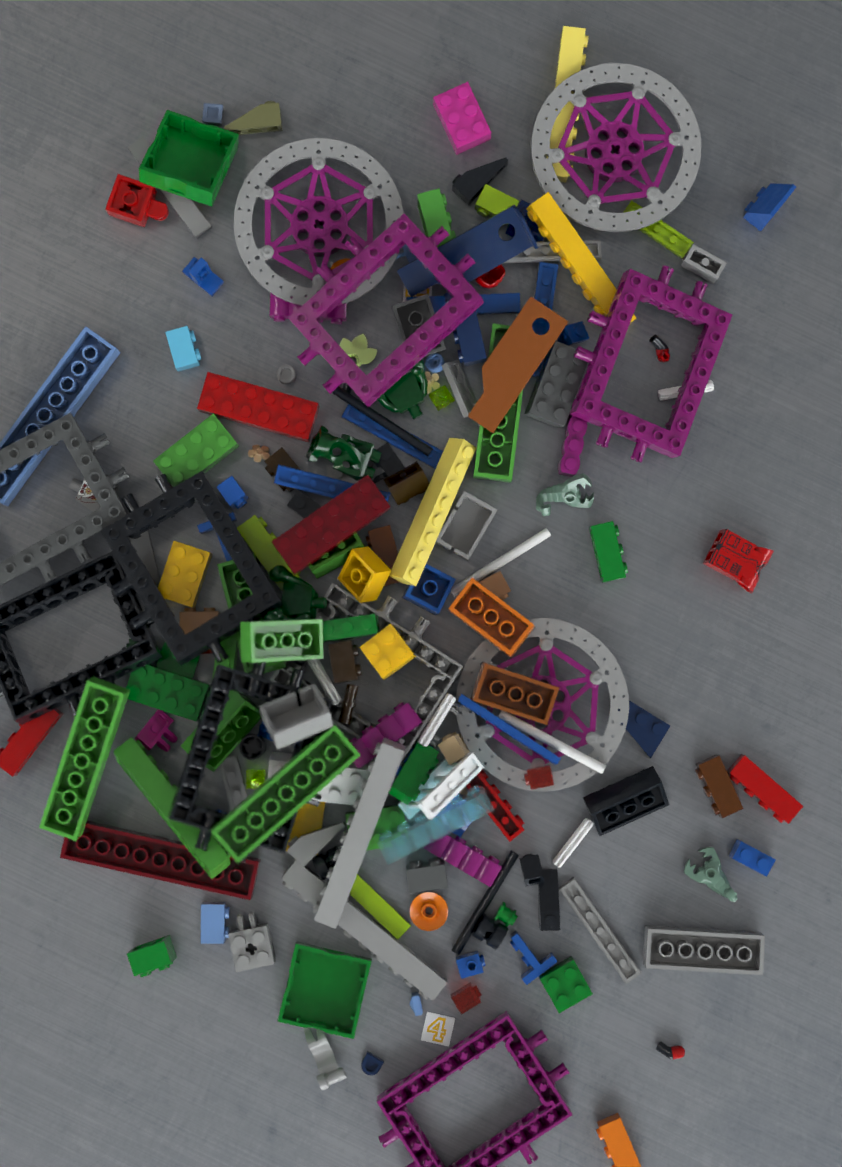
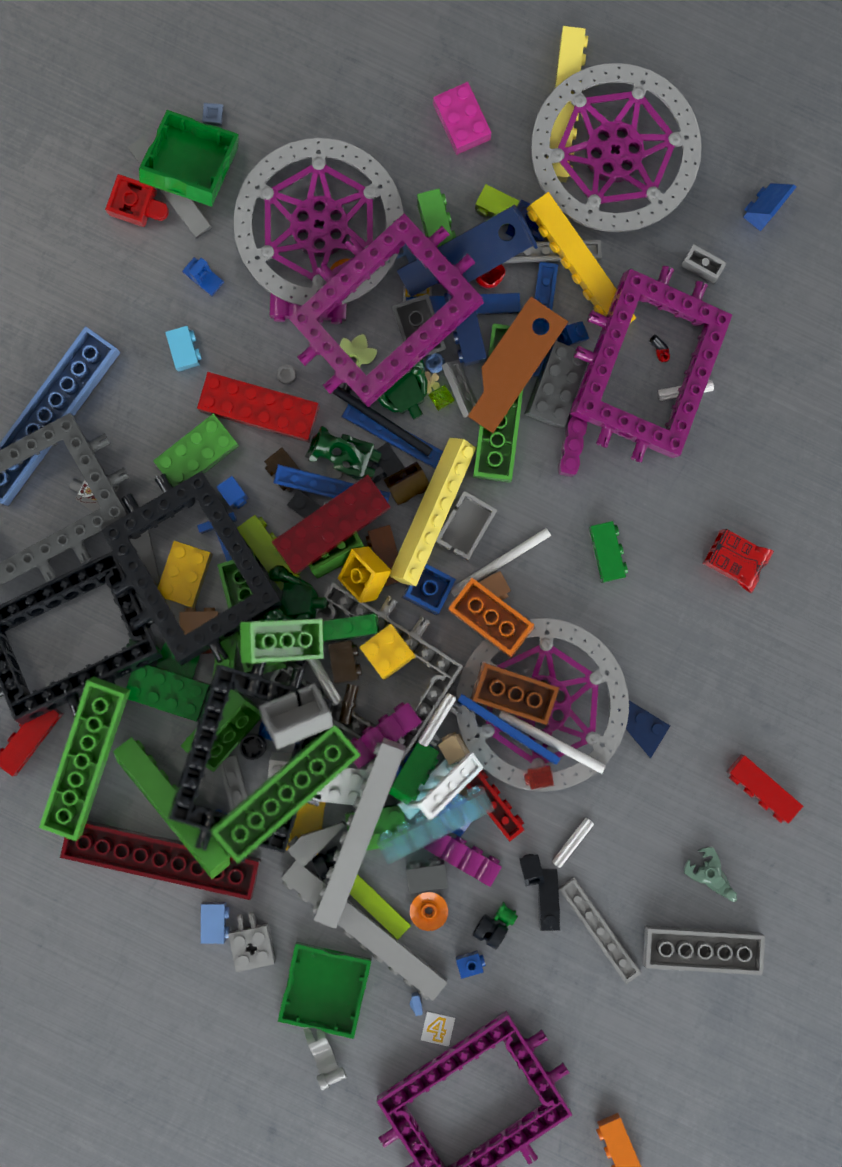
green brick [127,935,177,977] -> none
dark pink hinge [134,709,177,752] -> none
olive slope [224,101,283,135] -> none
clear neon green tile [246,769,266,789] -> none
tan plant [248,445,270,462] -> none
dark blue tile [361,1051,384,1076] -> none
black piece [451,850,519,955] -> none
clear red brick [451,982,482,1015] -> none
black slope [452,157,508,206] -> none
blue bracket [510,931,558,985] -> none
sand green animal [536,473,594,516] -> none
green brick [539,956,593,1013] -> none
black slope [583,766,669,836] -> none
lime tile [623,200,694,259] -> none
arm [656,1042,685,1060] -> none
reddish brown brick [695,755,744,818] -> none
blue brick [728,839,776,877] -> none

